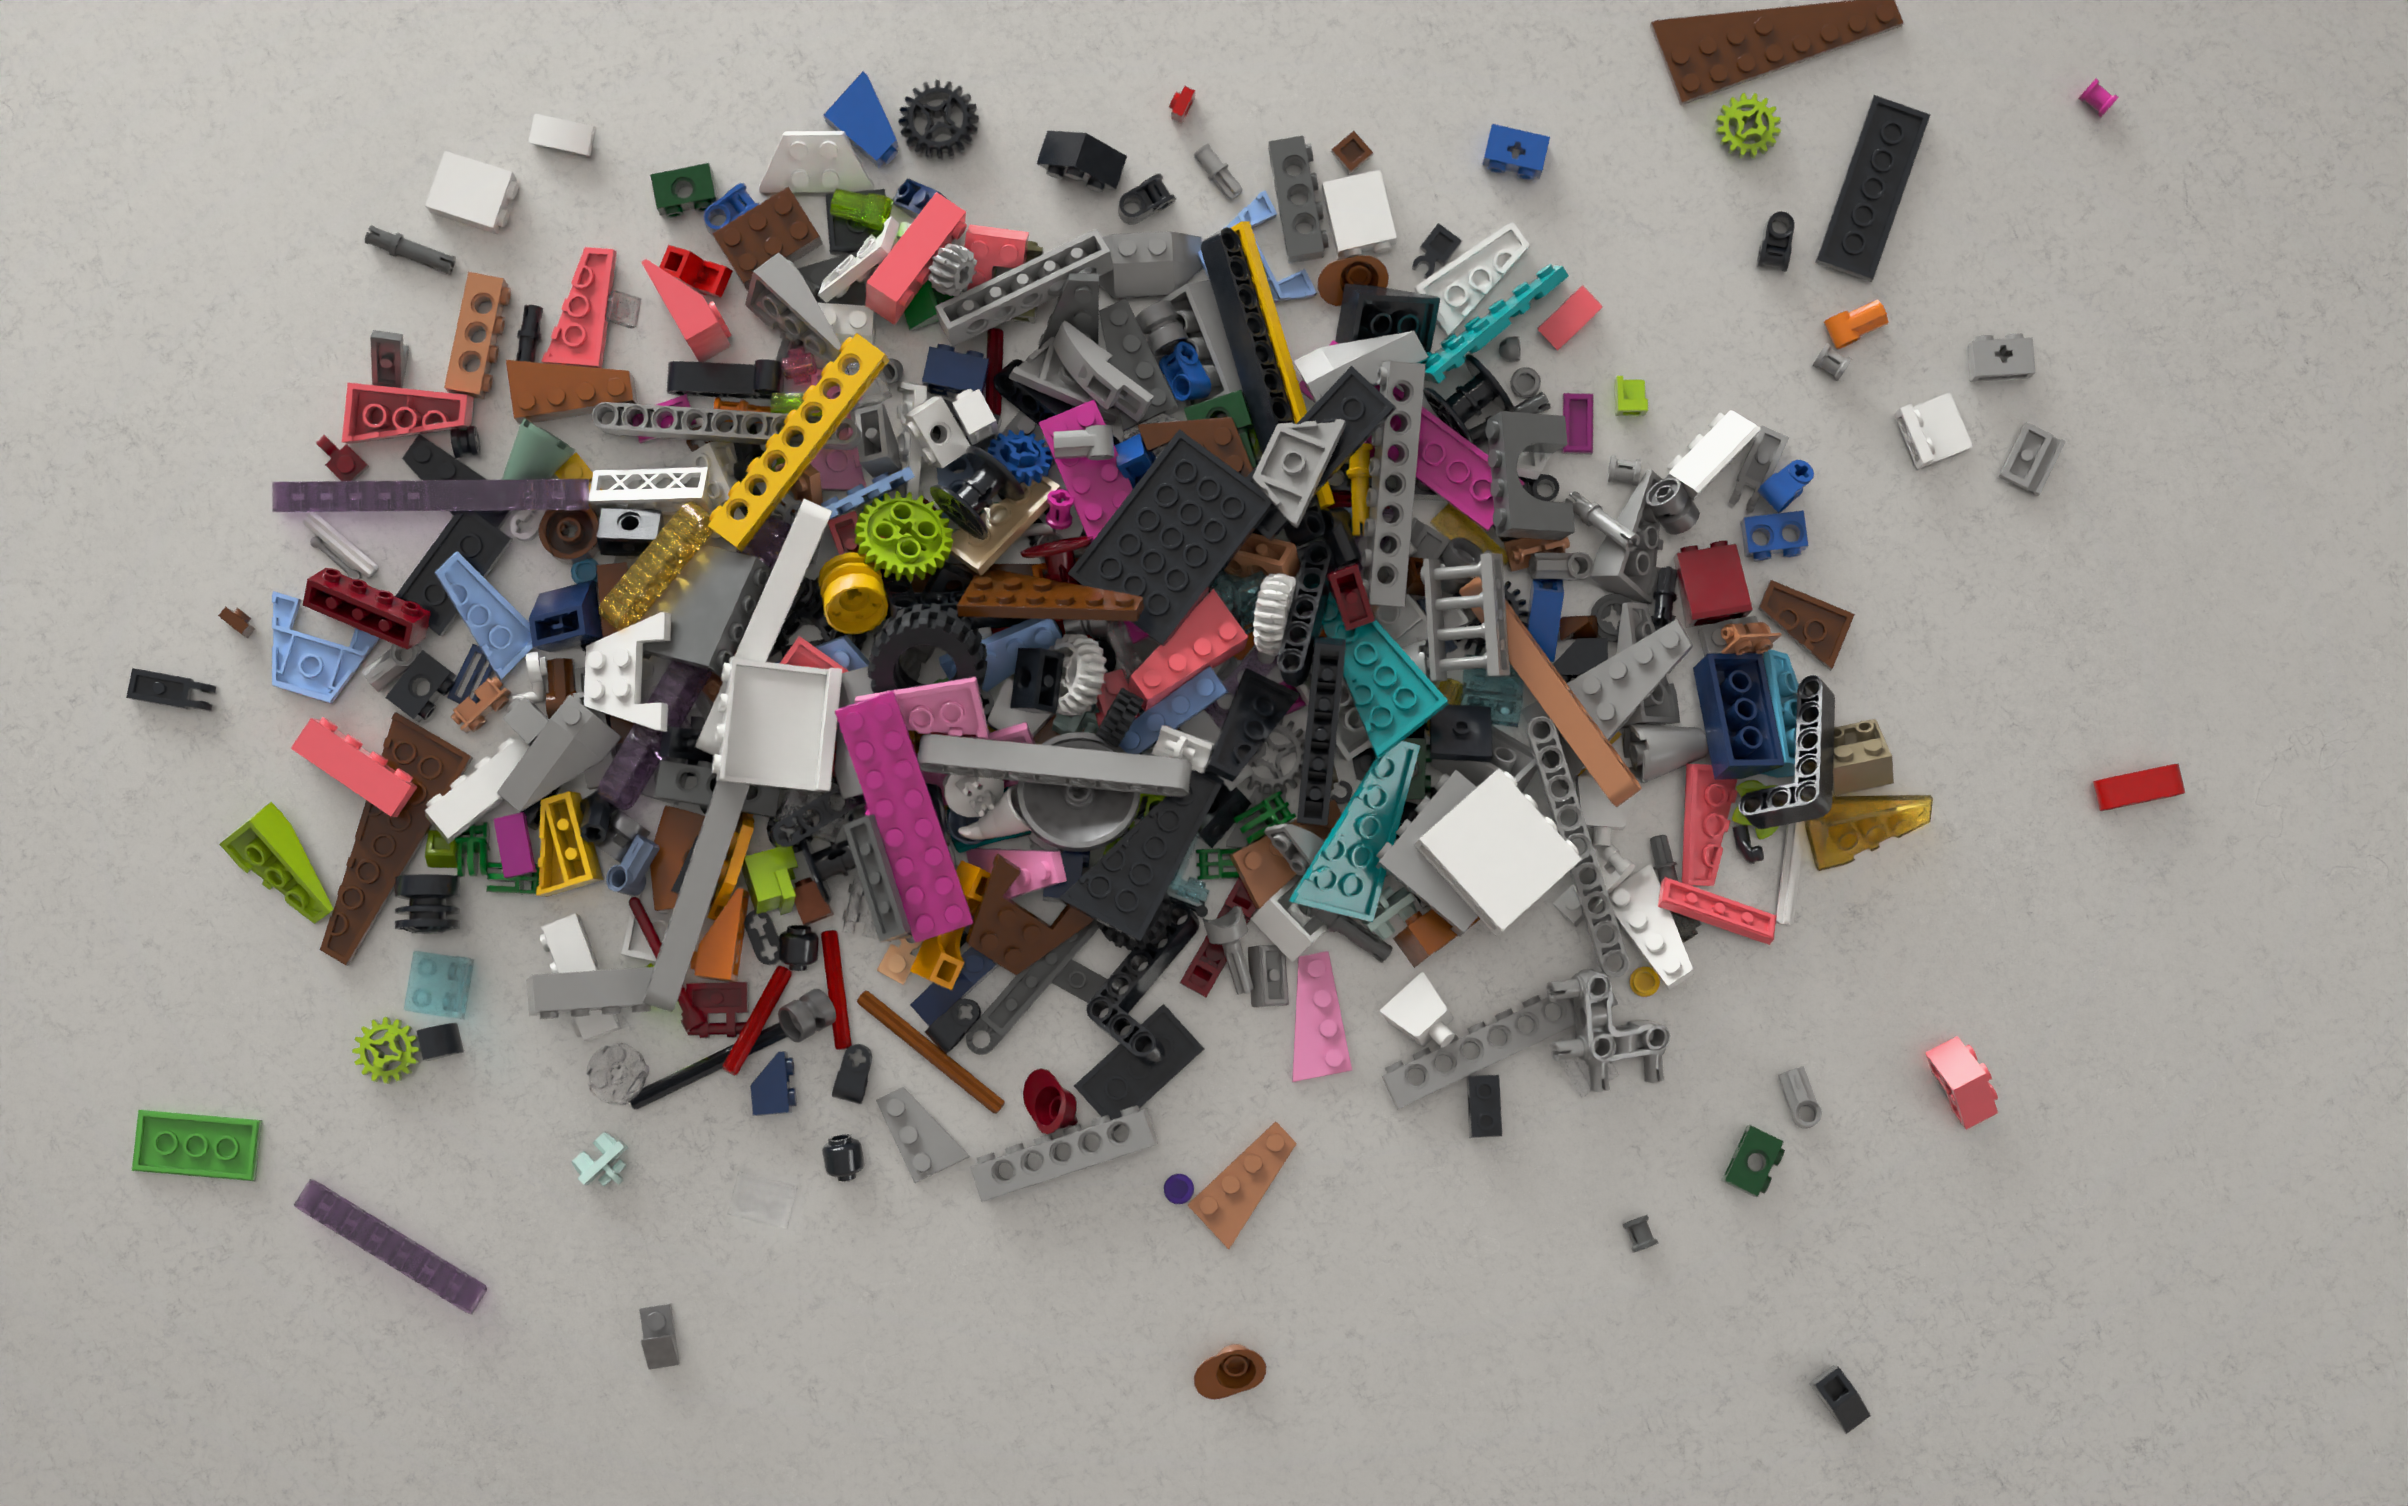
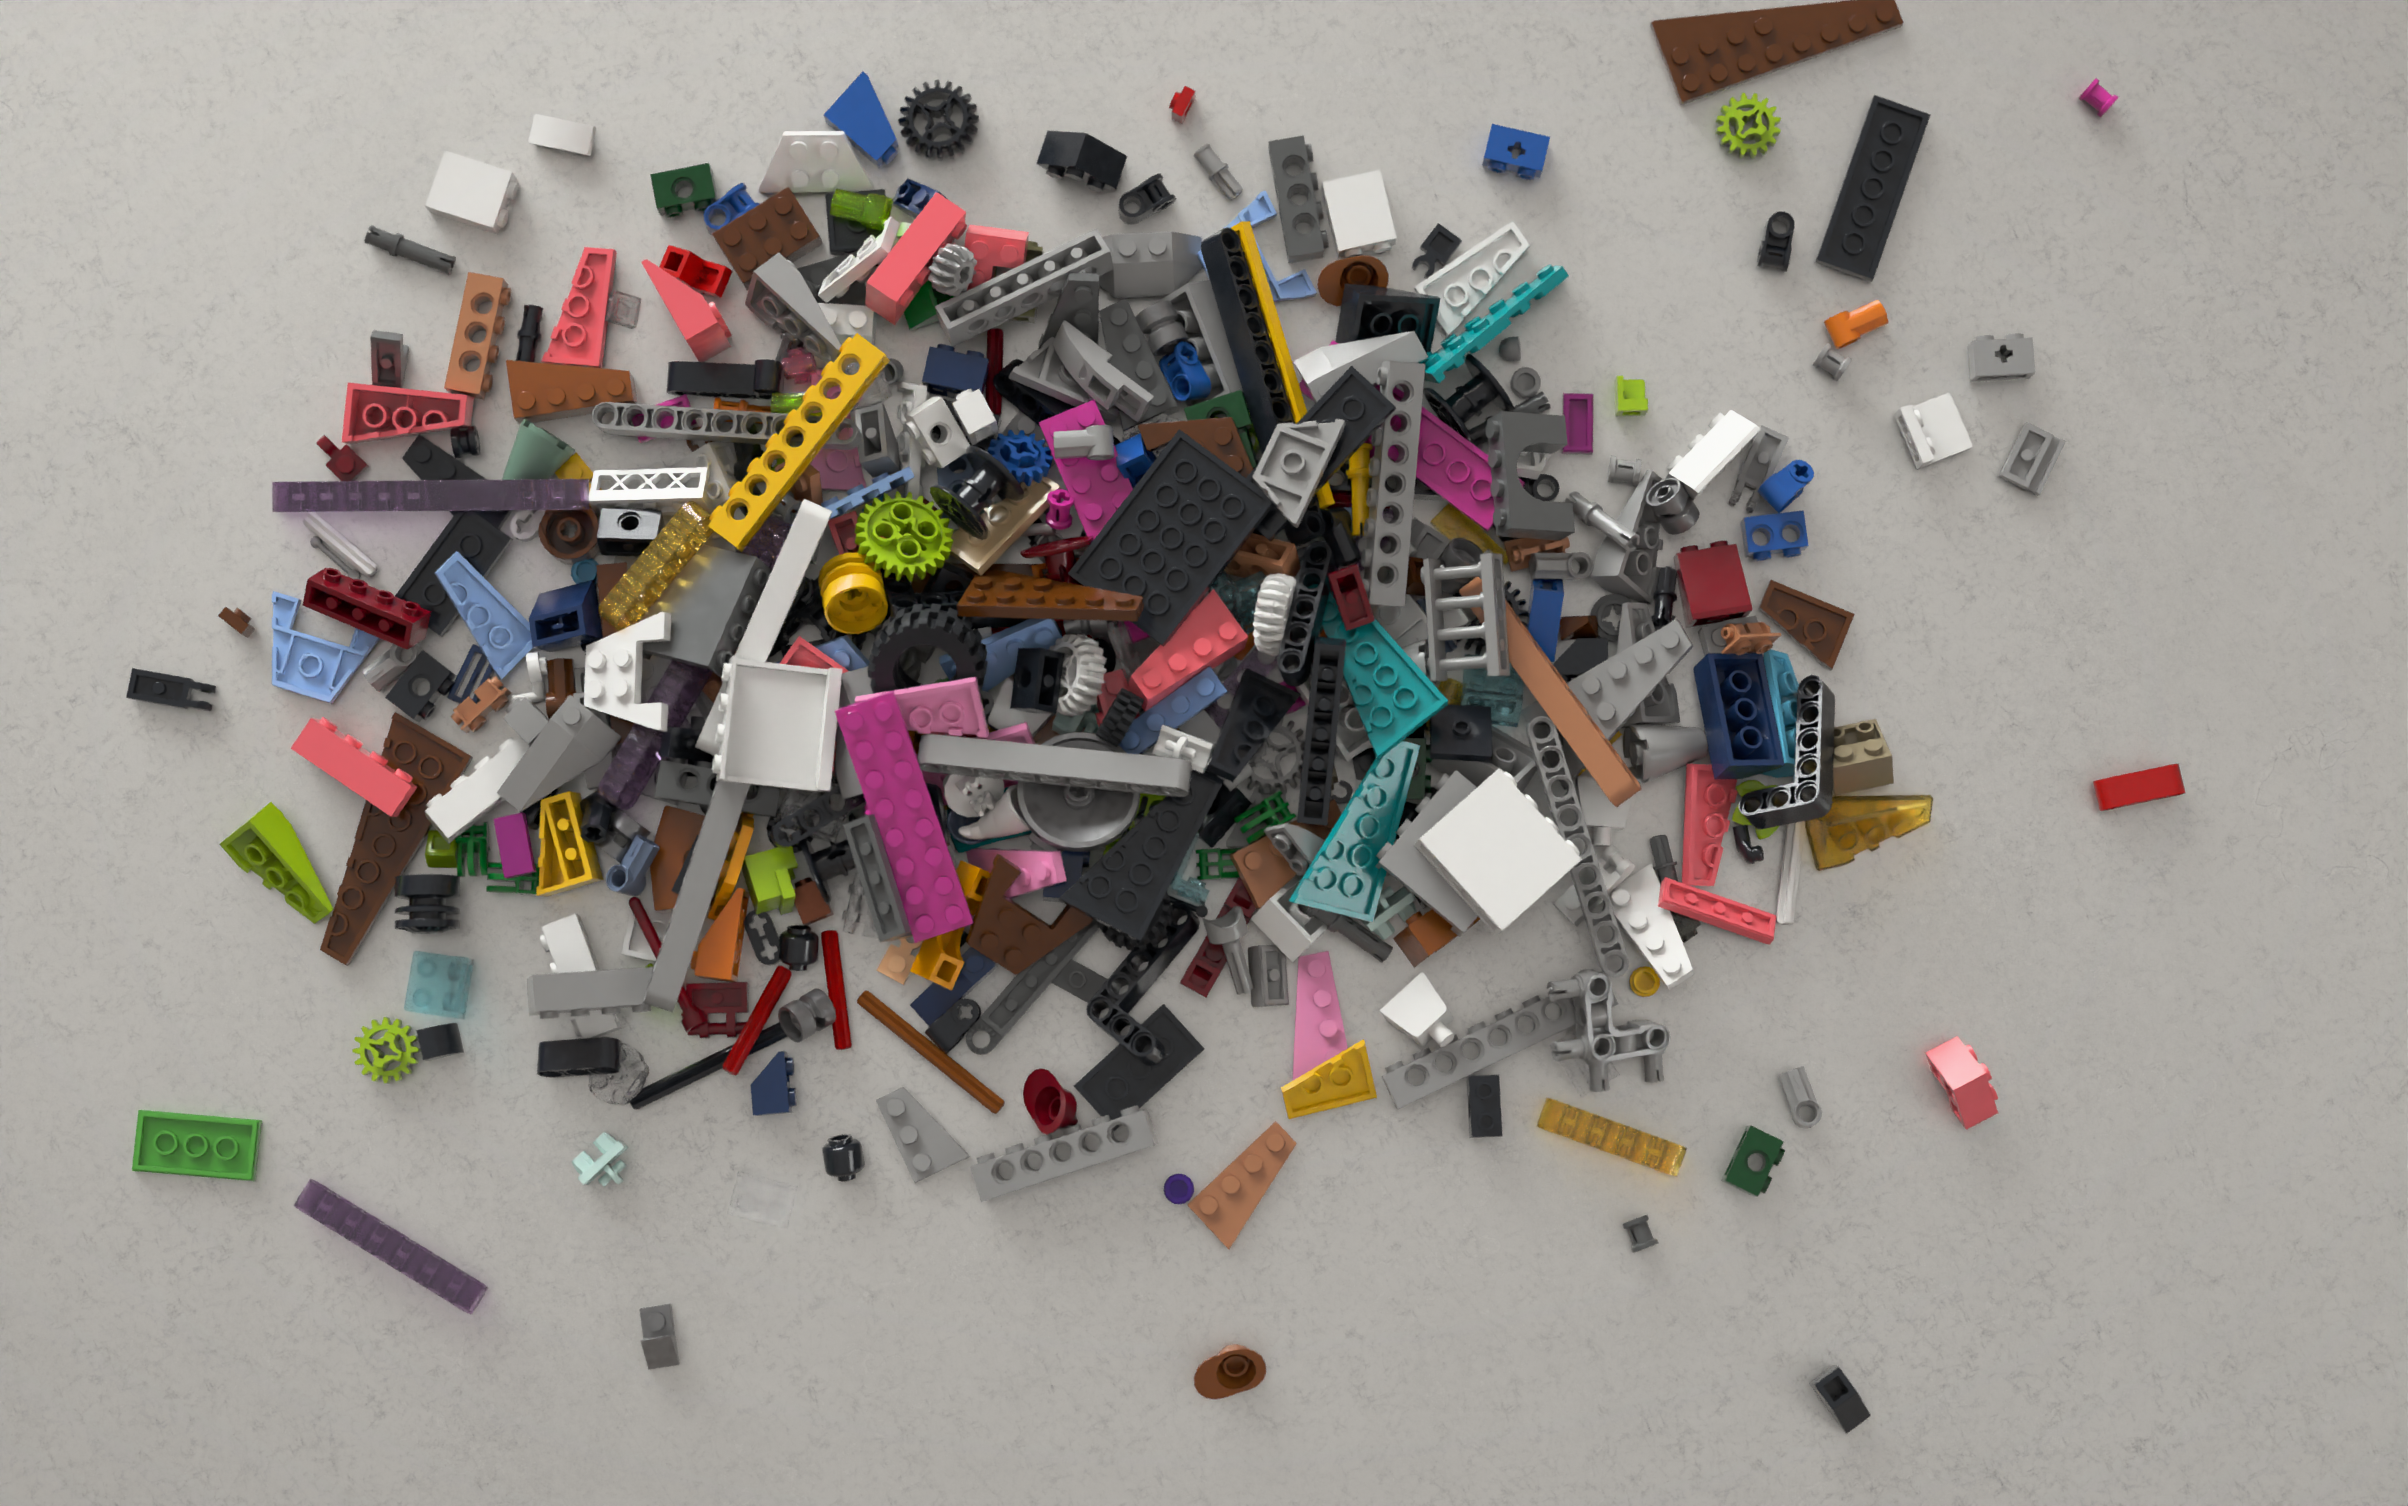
black piece [832,1044,873,1104] -> none
reddish brown plate [1331,131,1373,174] -> none
coral slope [1537,285,1603,351] -> none
none -> black beam [537,1037,621,1077]
none -> yellow wing [1281,1039,1377,1119]
none -> clear yellow beam [1537,1098,1687,1177]

